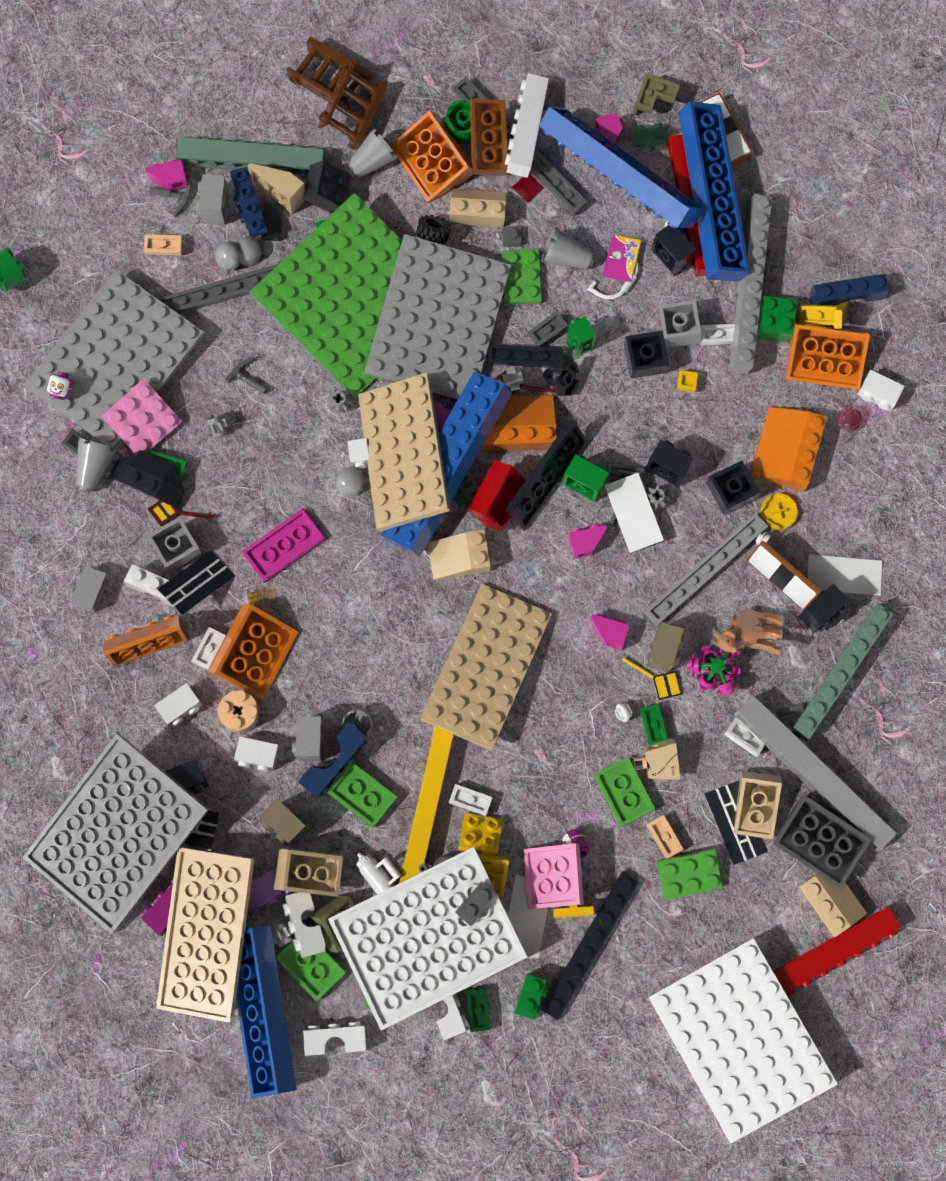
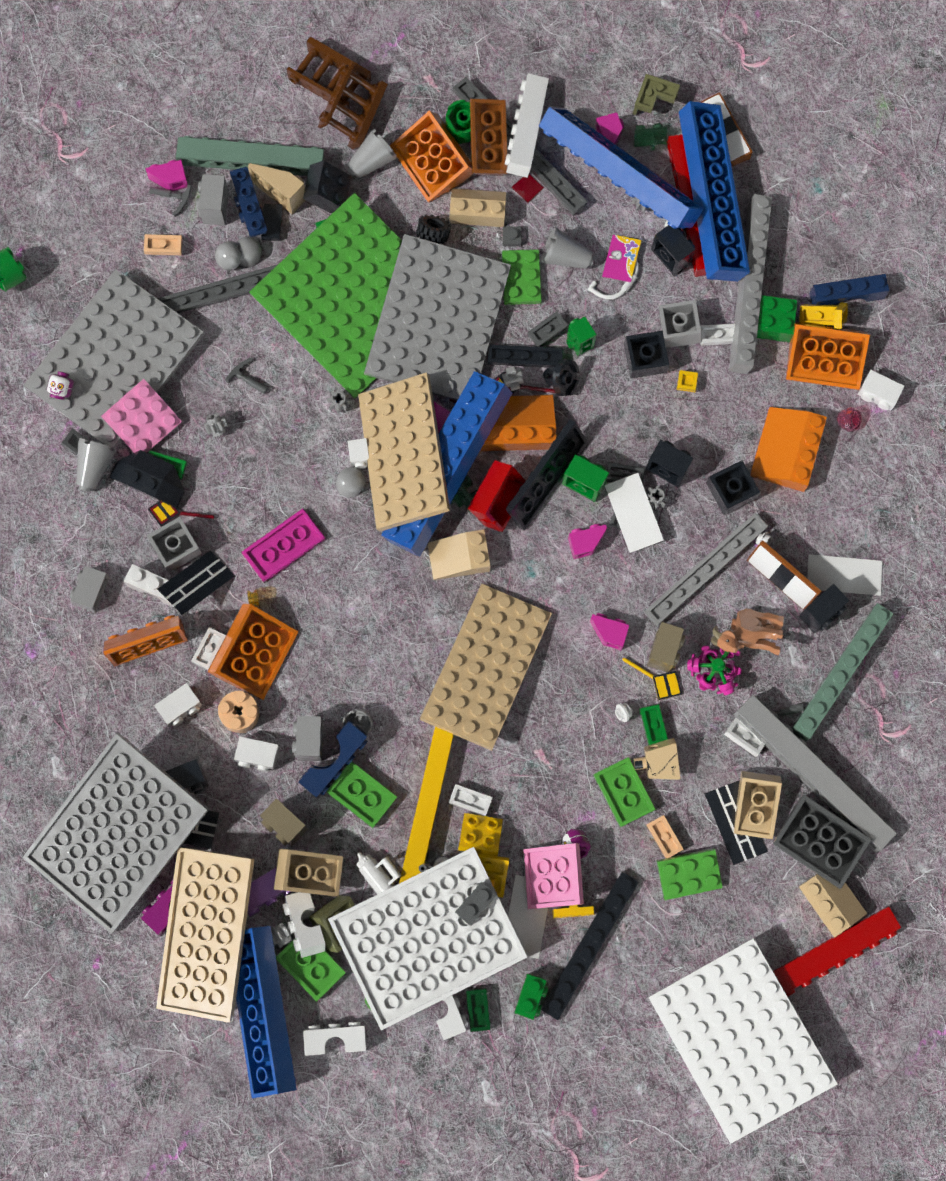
yellow tile [760,493,798,531] -> none

